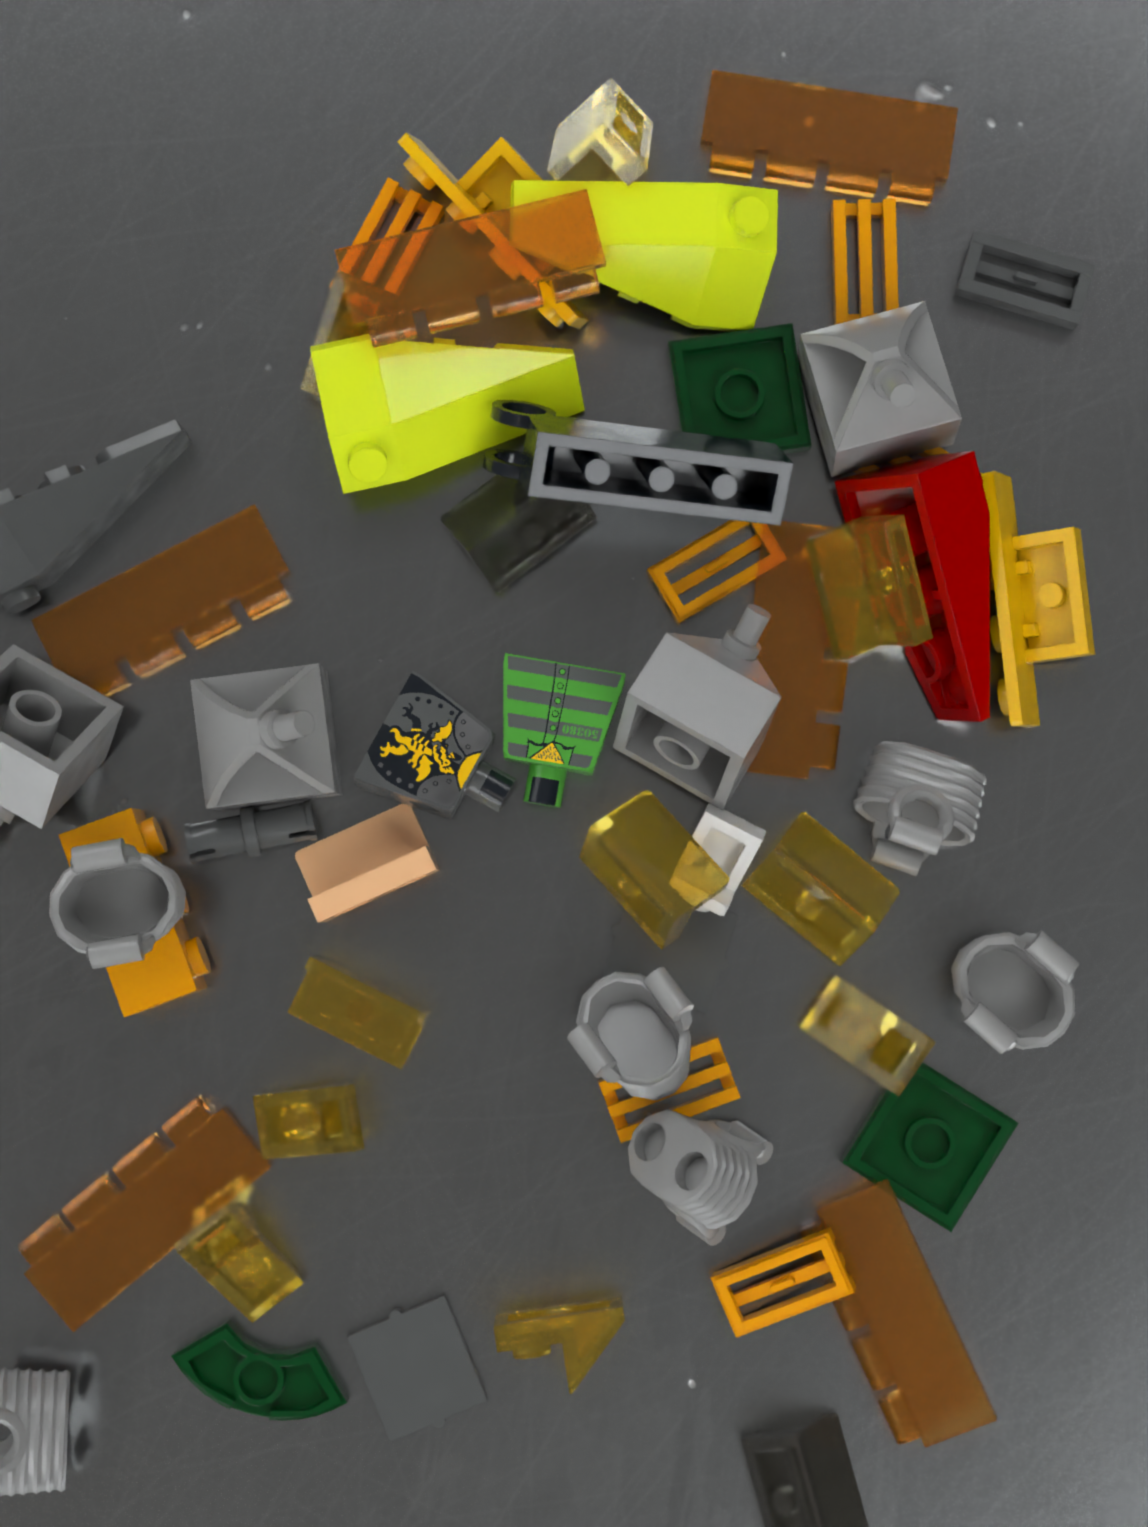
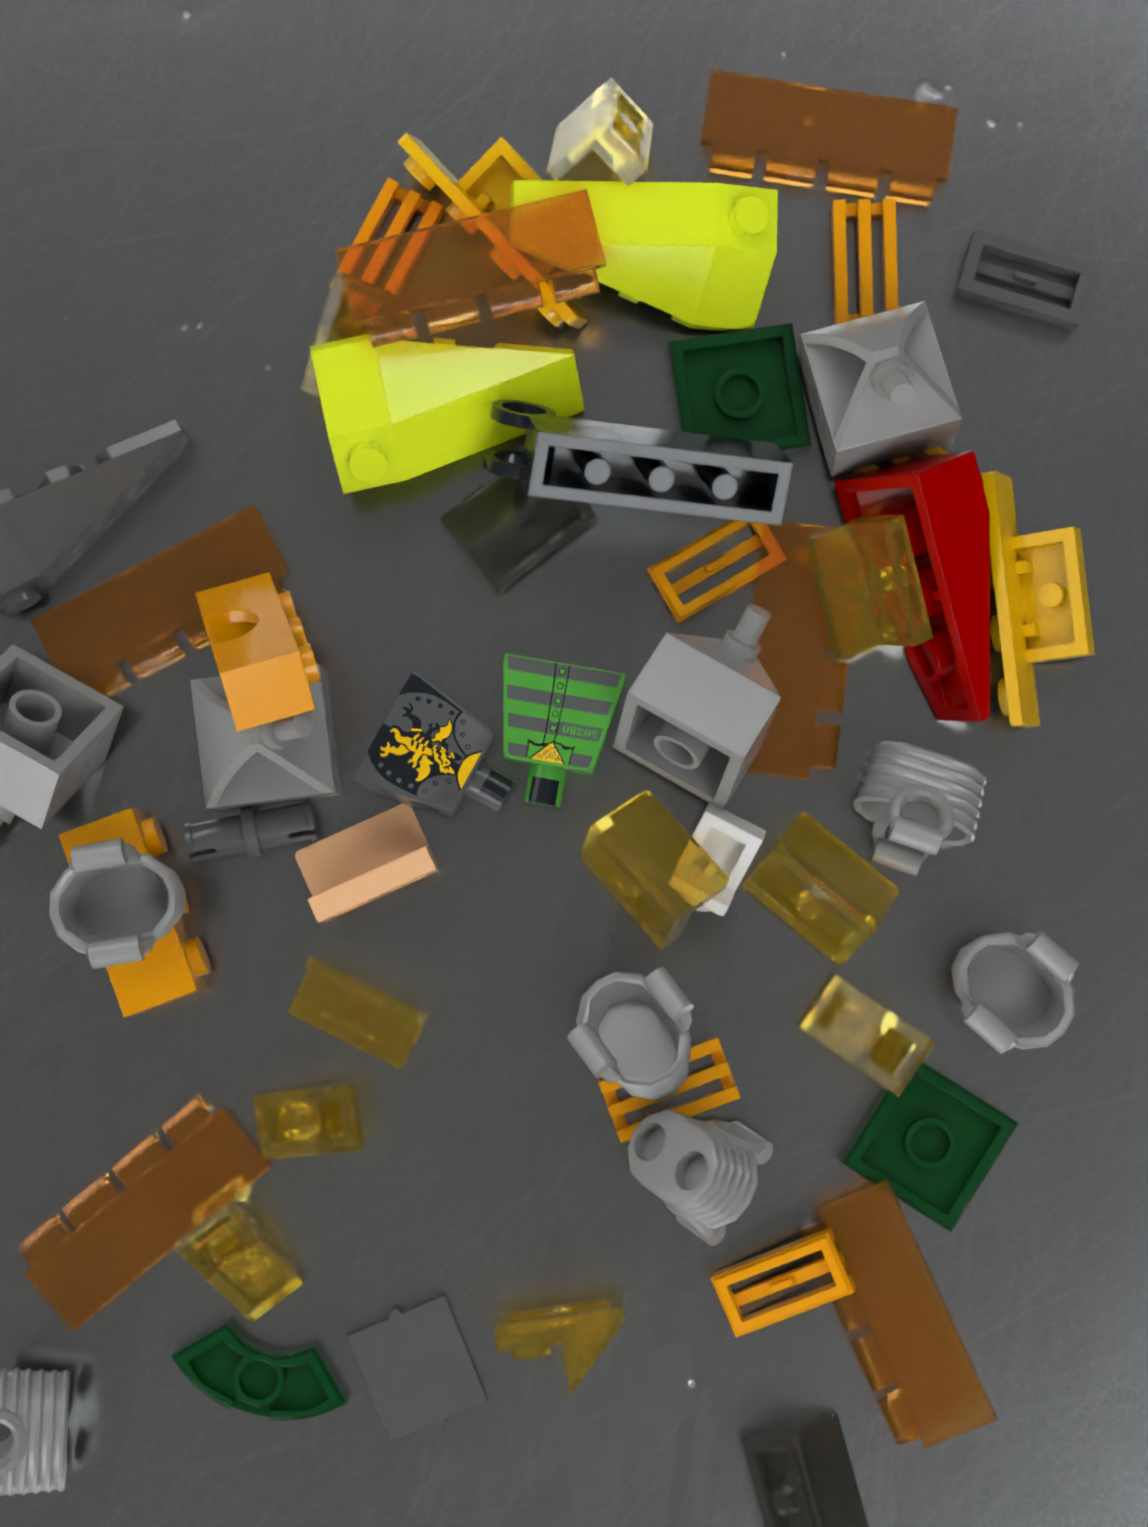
none -> light orange arch [195,572,321,732]

